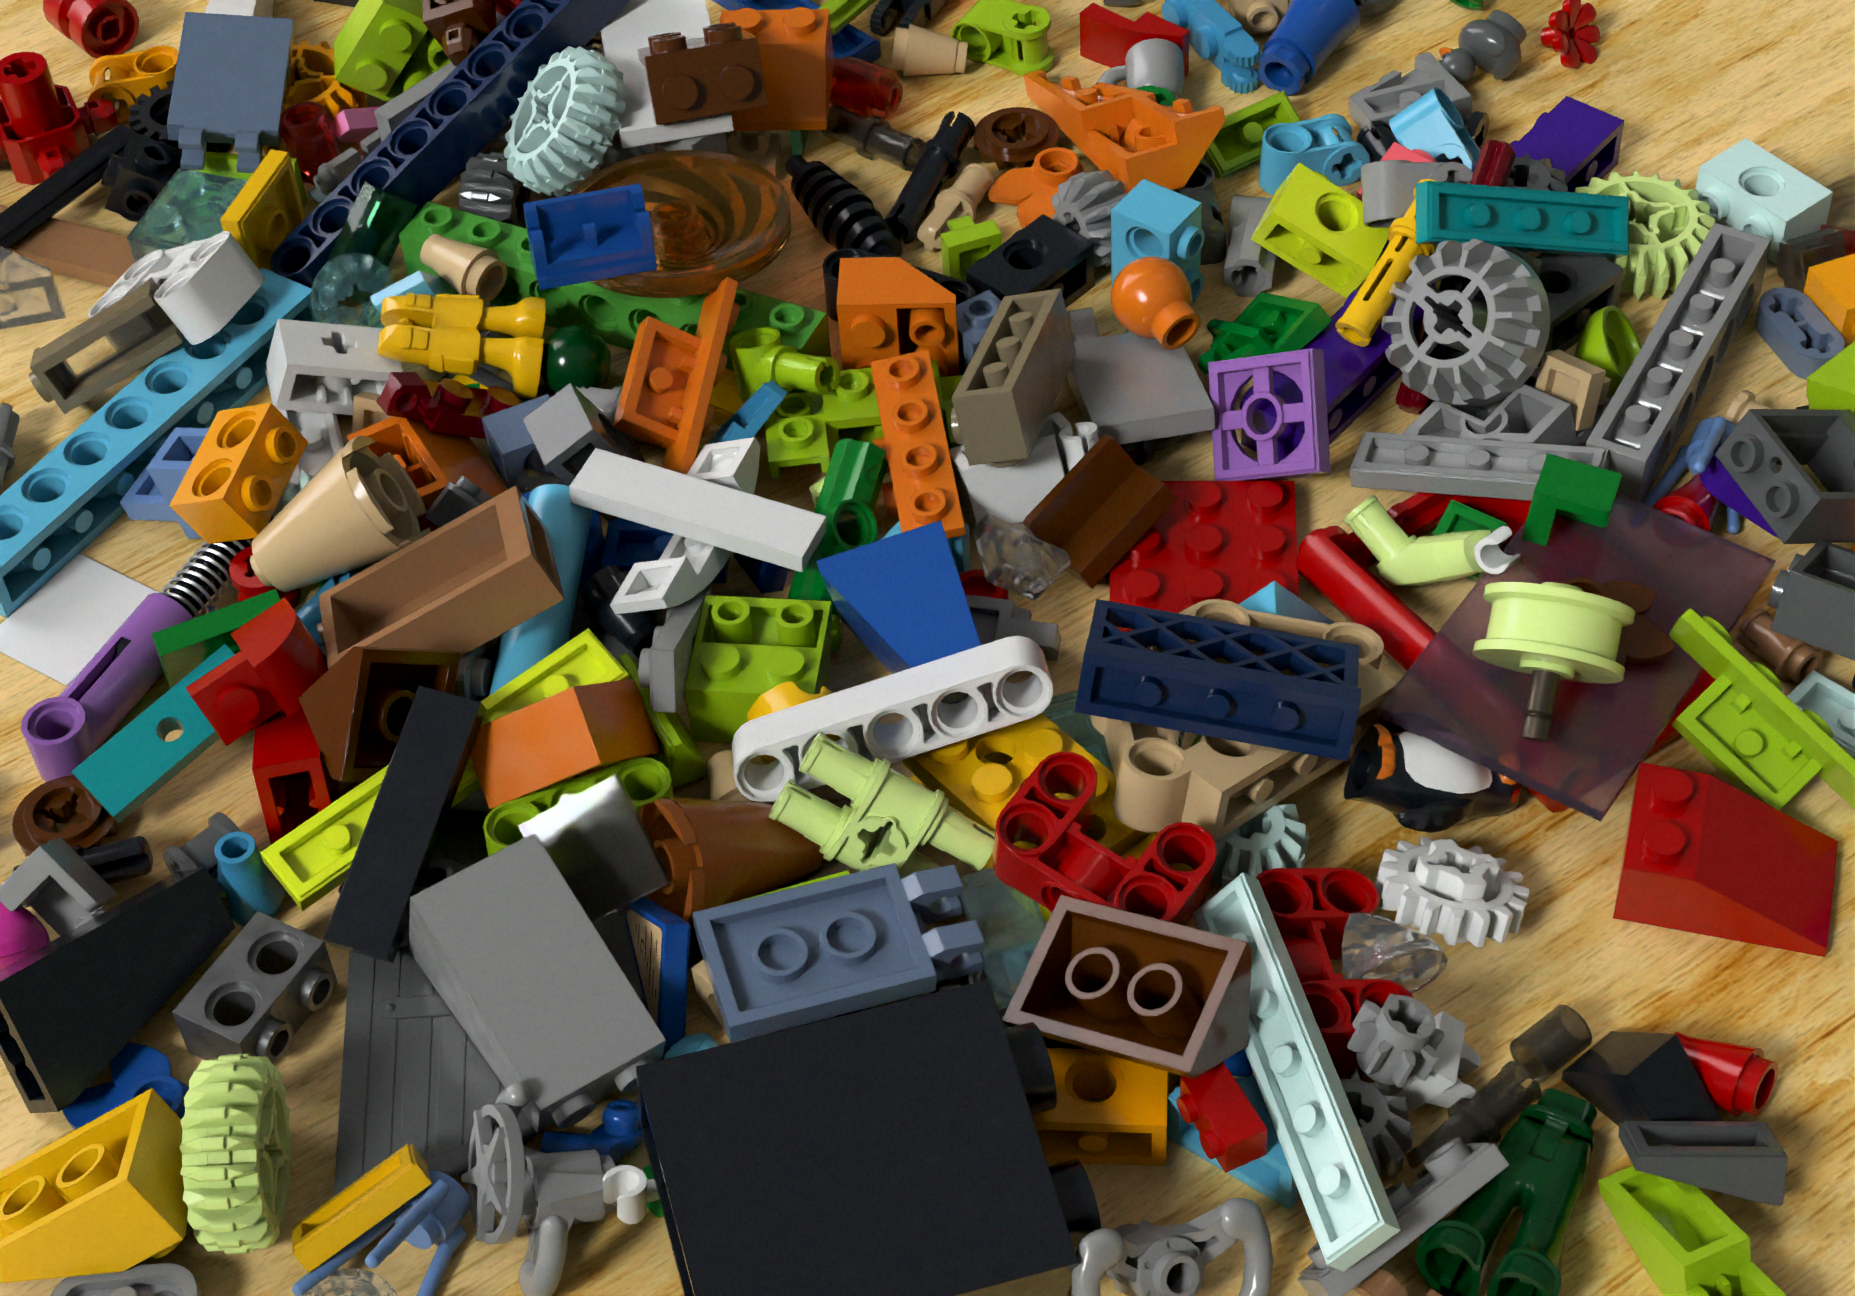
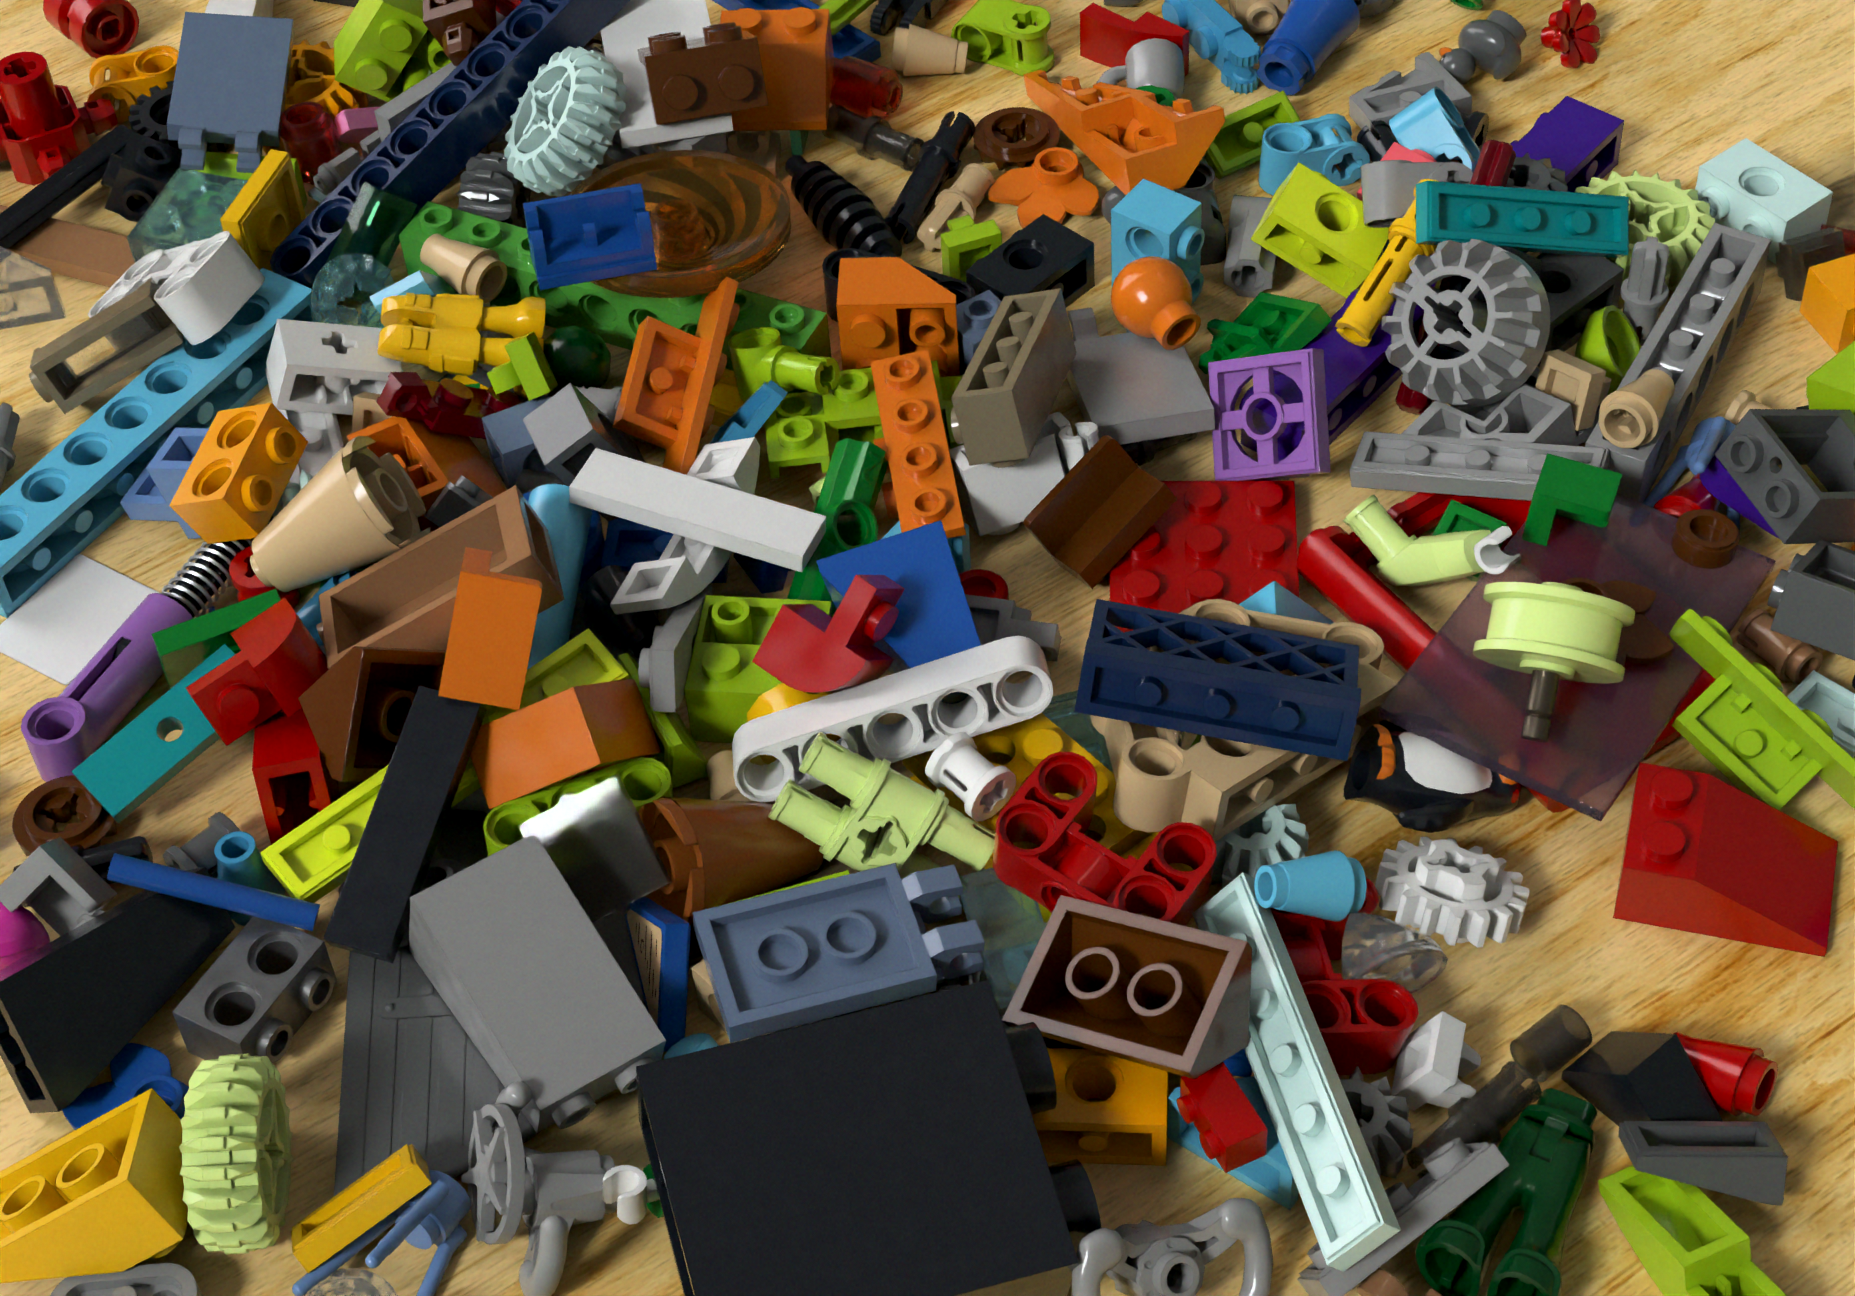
blue arm [540,1099,643,1163] -> none
clear bracket [972,513,1071,601] -> none
light grey gear [1052,170,1126,268] -> none
light grey gear [1347,994,1445,1088] -> none
sand blue beam [1755,287,1845,380] -> none
none -> blue bar [107,853,320,931]
none -> orange panel [438,547,543,710]
none -> lime tile [486,331,558,401]
none -> red brick [752,575,905,693]
none -> white bush [925,732,1016,822]
none -> medium azure cone [1254,850,1367,922]
none -> tan cone [1599,369,1675,449]
none -> light grey axle [1620,236,1670,346]
none -> reddish brown tile [1671,509,1740,569]

